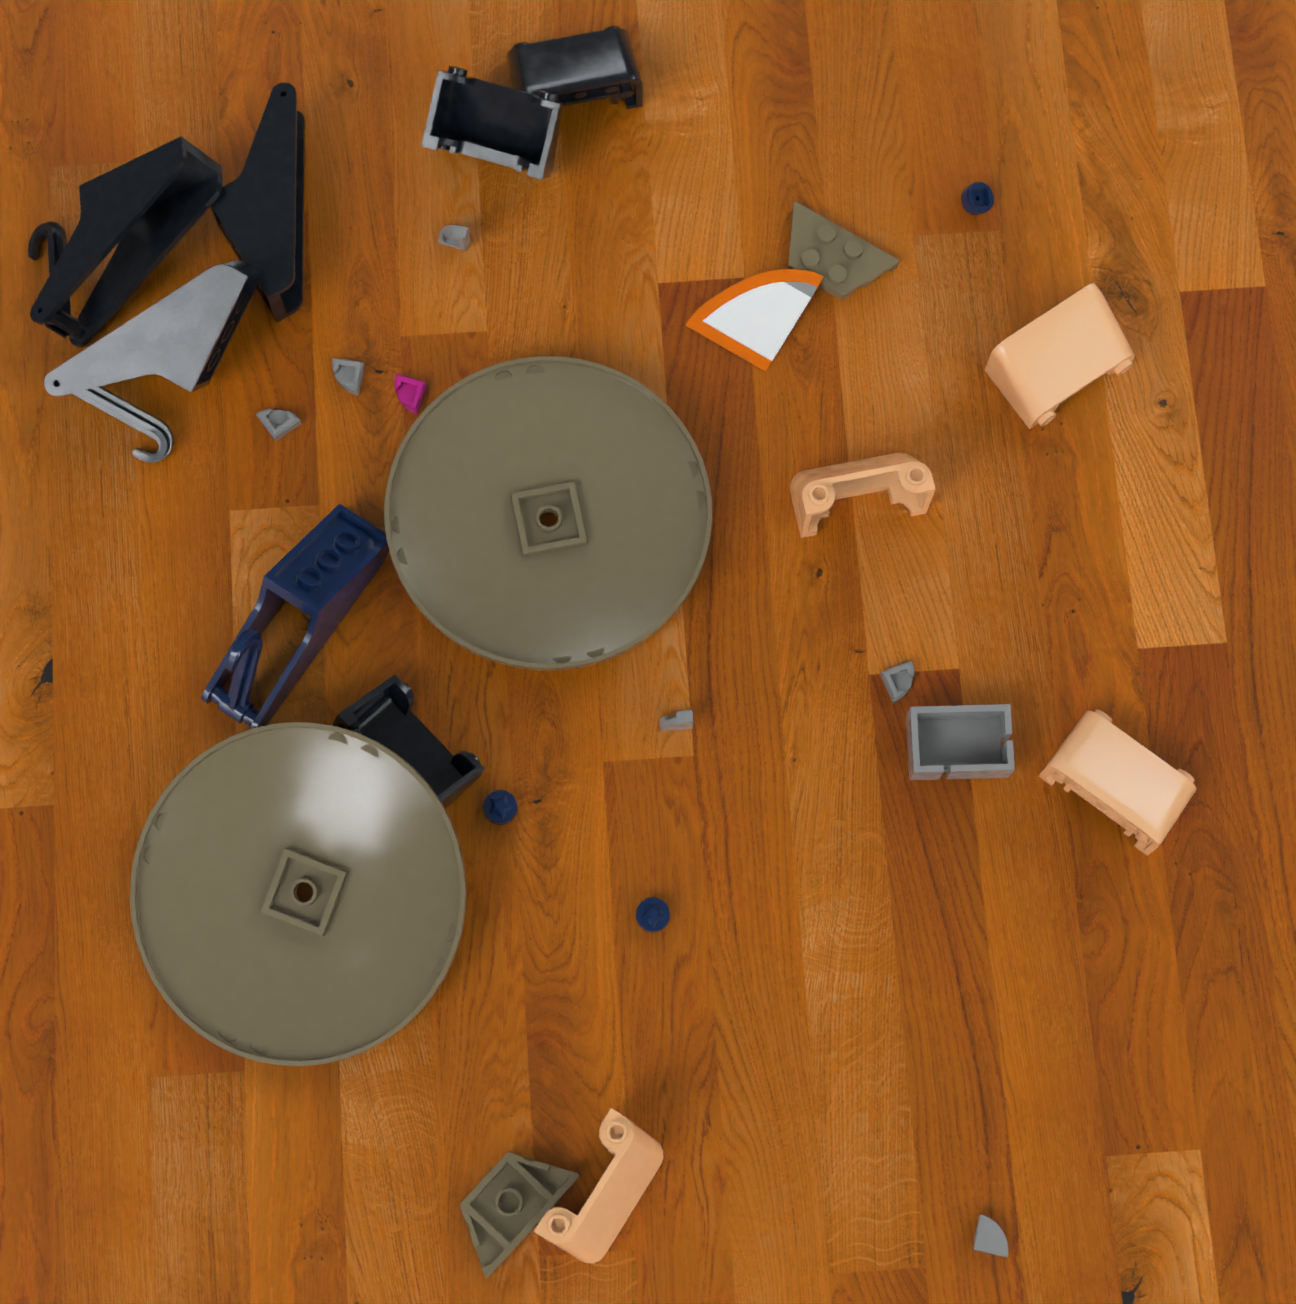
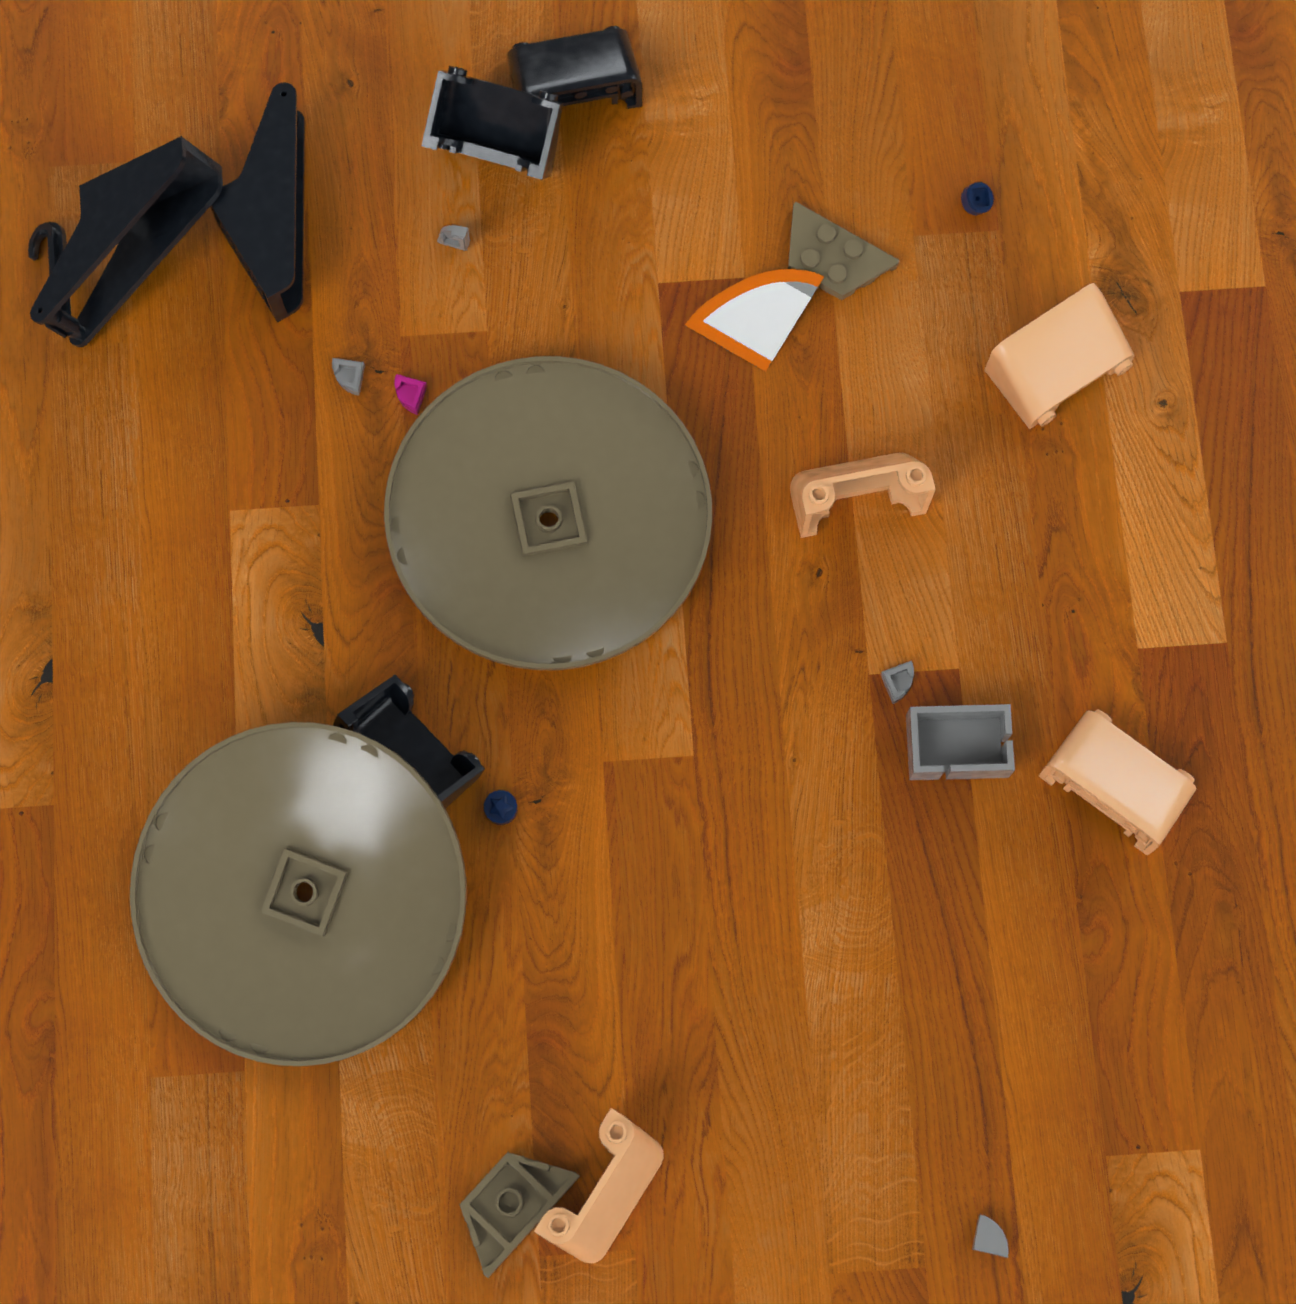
piece [44,260,264,463] -> none
dark blue piece [201,504,389,729] -> none
light grey tile [256,409,302,442] -> none
dark blue tile [636,898,670,933] -> none
light grey tile [659,709,694,732] -> none

